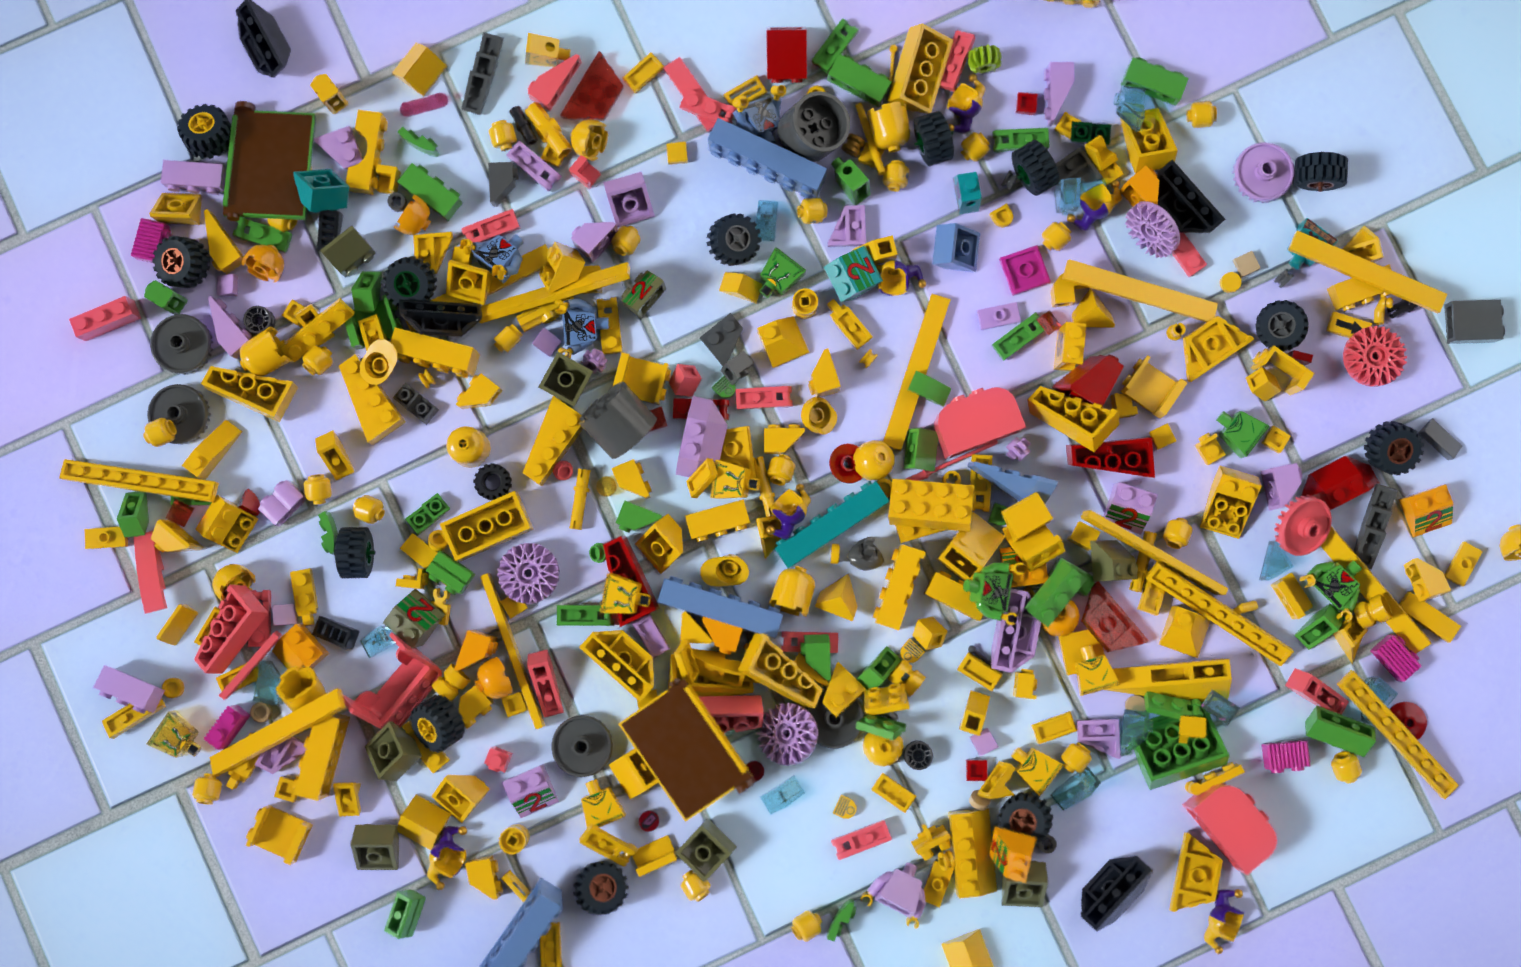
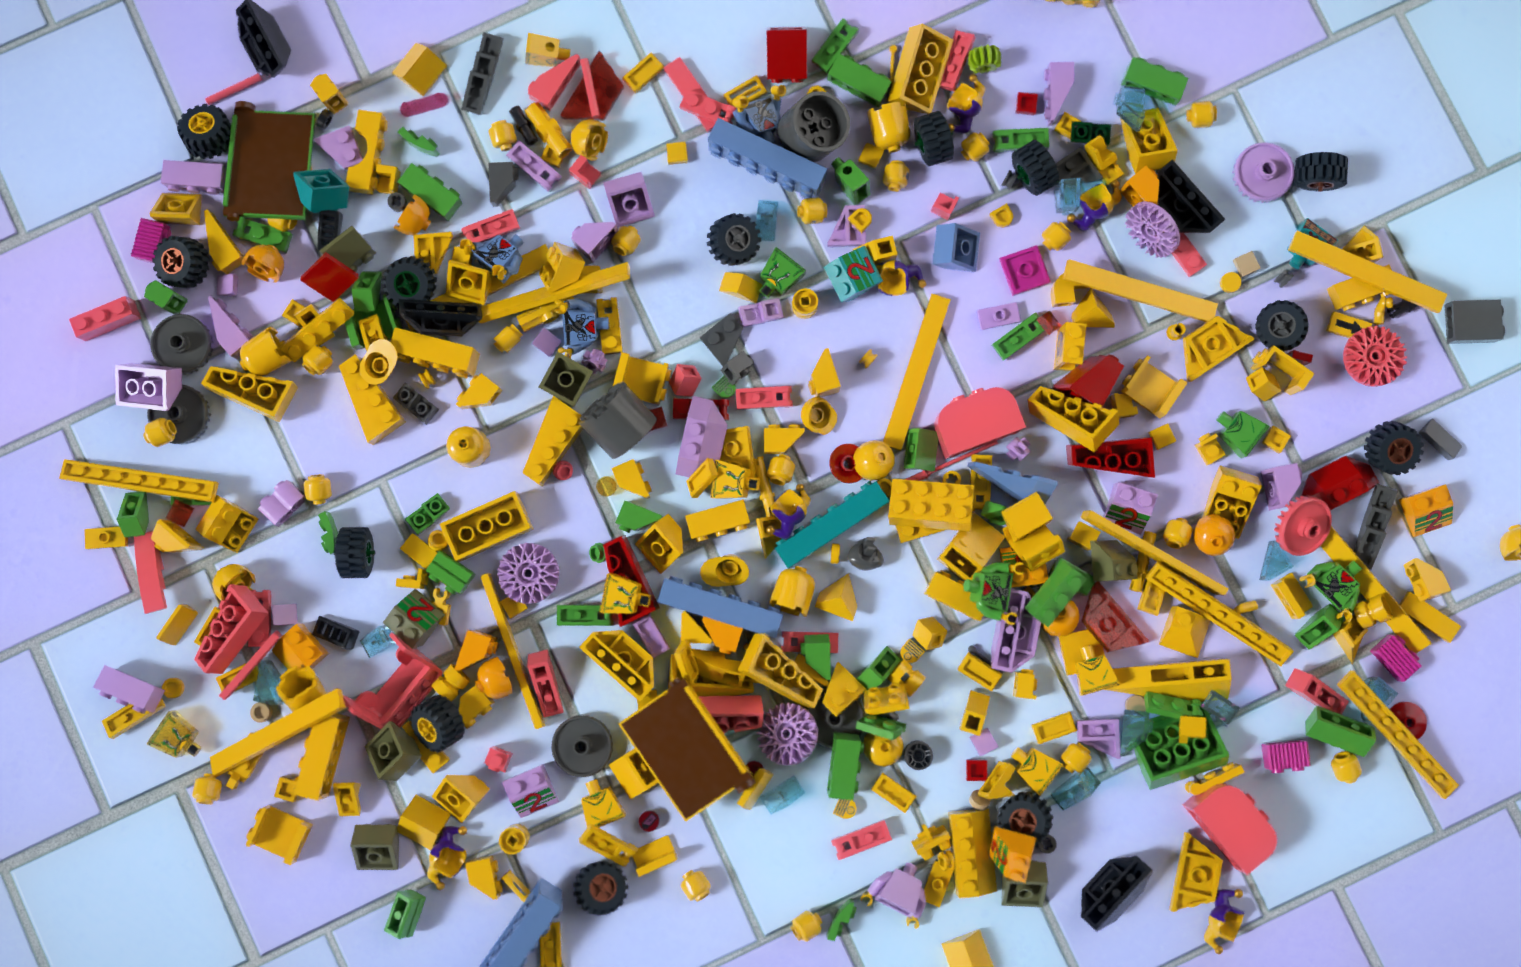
yellow slope [181,420,243,480] -> none
dark pink brick [204,705,251,750] -> none
red tile [238,489,260,516] -> none
black wheel [243,306,276,335] -> none
lavender wing [255,736,306,774] -> none
yellow hinge [290,568,318,626] -> none
yellow slope [315,430,354,480] -> none
yellow head [353,495,385,524] -> none
black tyre [473,463,512,500] -> none
yellow tile [501,691,528,717] -> none
yellow pin [569,469,591,530] -> none
olive slope [621,270,666,319] -> none
olive slope [675,818,737,882] -> none
yellow slope [757,316,809,368] -> none
yellow hinge [827,298,873,350] -> none
pearl gold wheel [841,133,866,158] -> none
yellow bar [855,103,886,176] -> none
yellow wedge [872,544,926,630] -> none
bright green slope [908,371,952,407] -> none
teal torso [953,172,982,215] -> none
yellow plate [1444,541,1483,587] -> none
none -> lavender slope [115,363,182,411]
none -> coral bar [205,73,263,105]
none -> red tile [300,252,359,302]
none -> black tile [316,108,333,130]
none -> coral bar [580,58,600,118]
none -> yellow slope [737,768,774,810]
none -> lavender slope [738,298,784,327]
none -> bright green brick [827,732,864,800]
none -> yellow tile [848,208,872,234]
none -> coral panel [930,192,959,220]
none -> bright green slope [981,501,1007,519]
none -> light orange cylinder [1193,514,1235,556]

